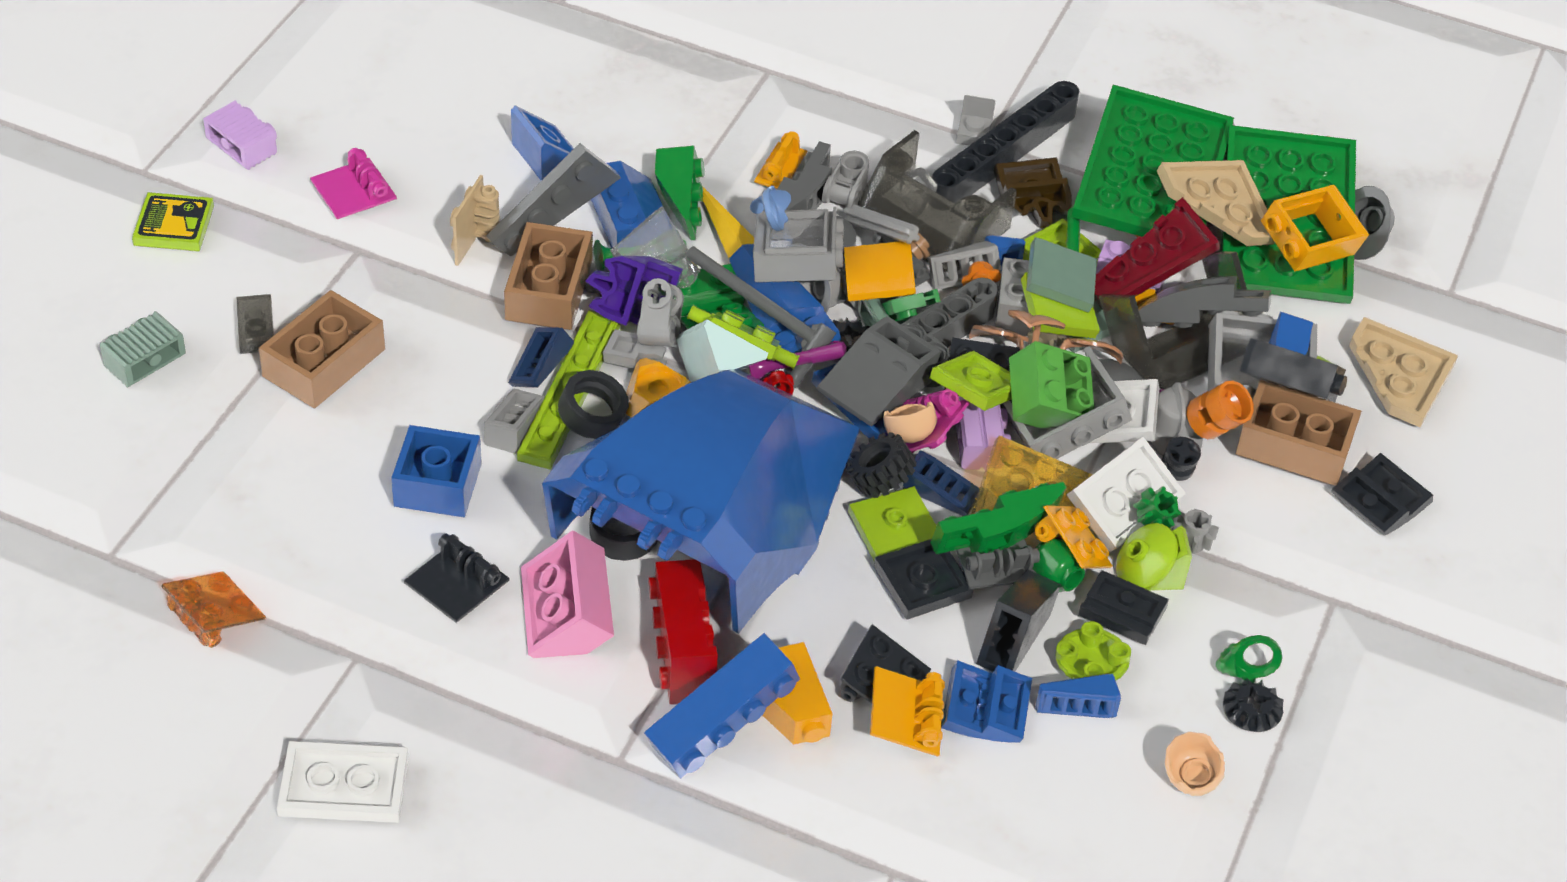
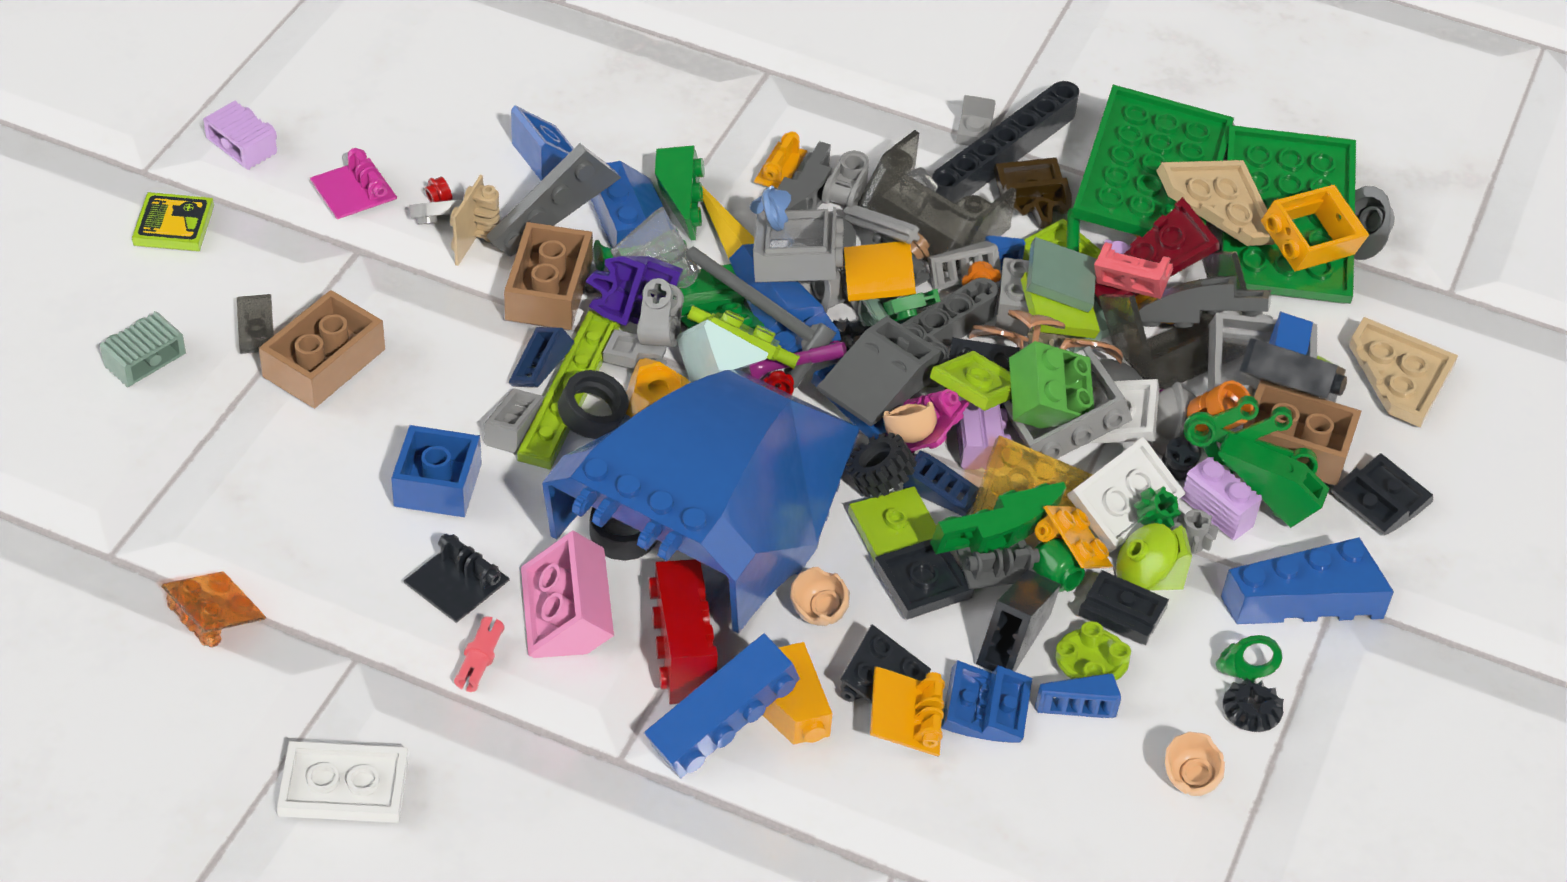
none -> light grey plate [409,199,464,224]
none -> red plate [425,176,453,203]
none -> coral pin [454,617,505,692]
none -> light nougat hair [790,567,850,626]
none -> coral hinge [1094,242,1173,299]
none -> lavender brick [1181,457,1262,540]
none -> green plant [1184,396,1318,485]
none -> green slope [1218,433,1330,528]
none -> blue wedge [1221,537,1394,624]

